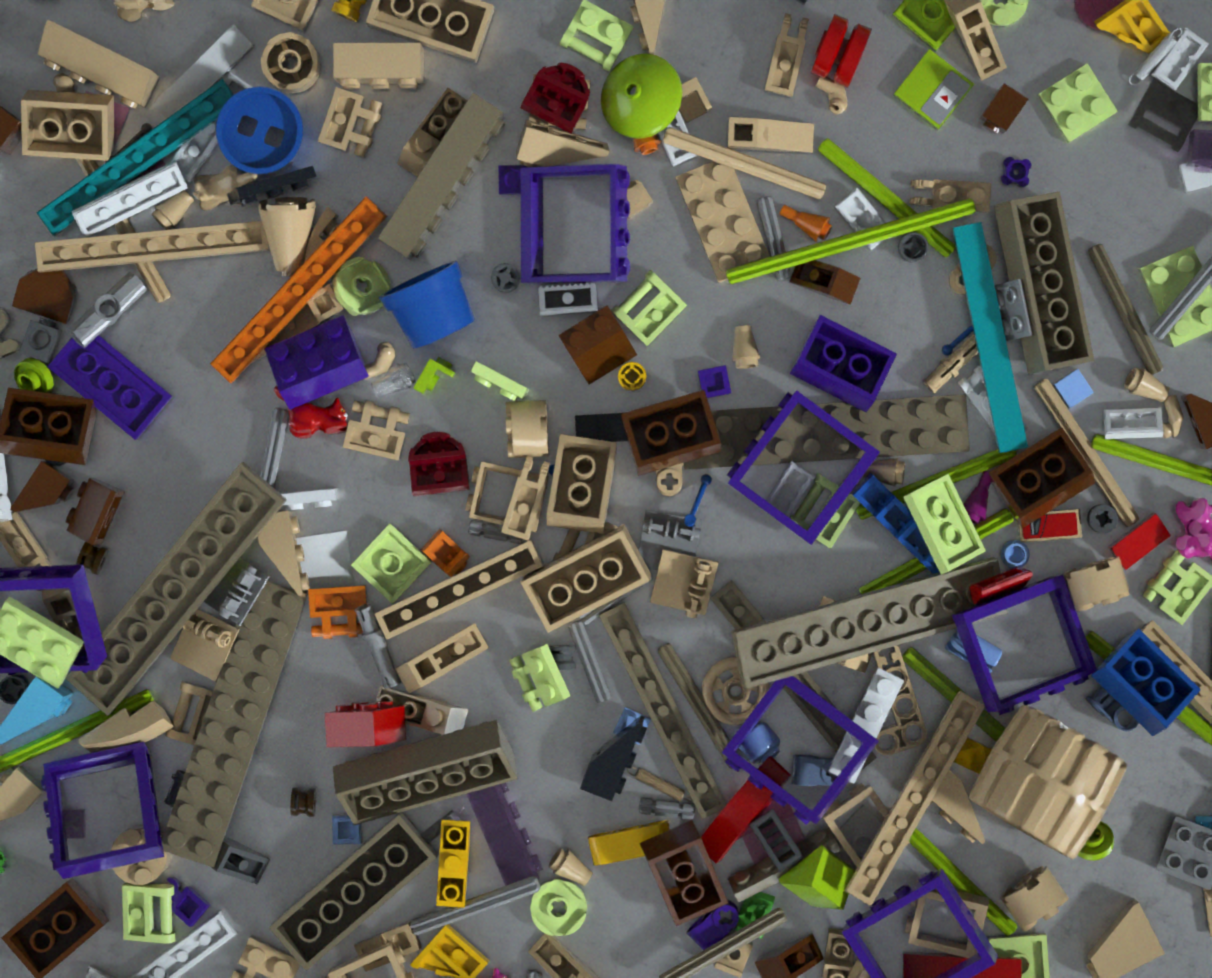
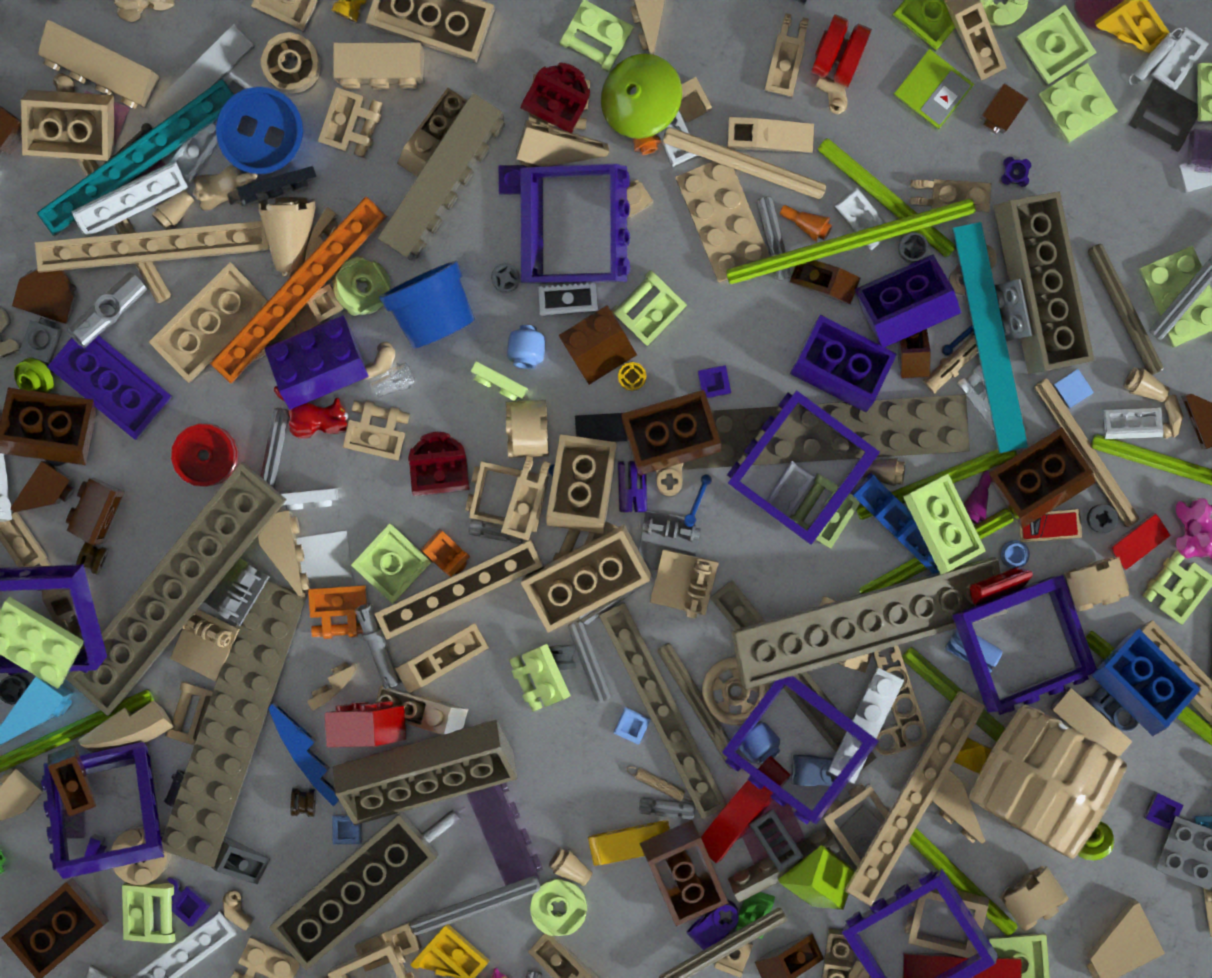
lime bracket [413,356,455,394] -> none
yellow slope [436,819,470,908] -> none
black slope [580,715,647,801] -> none
tan cone [732,325,760,369] -> none
none -> reddish brown slope [48,745,96,817]
none -> dark purple plate [84,834,107,857]
none -> tan plate [149,262,268,383]
none -> red wheel [171,424,239,487]
none -> tan arm [222,890,253,931]
none -> blue slope [268,702,339,807]
none -> tan slope [307,662,358,711]
none -> light blue head [507,325,546,369]
none -> dark purple arm [618,461,647,512]
none -> dark purple brick [855,254,961,348]
none -> reddish brown slope [897,329,931,378]
none -> yellowish green plate [1016,5,1097,85]
none -> tan slope [1050,687,1132,757]
none -> dark purple plate [1144,792,1184,830]

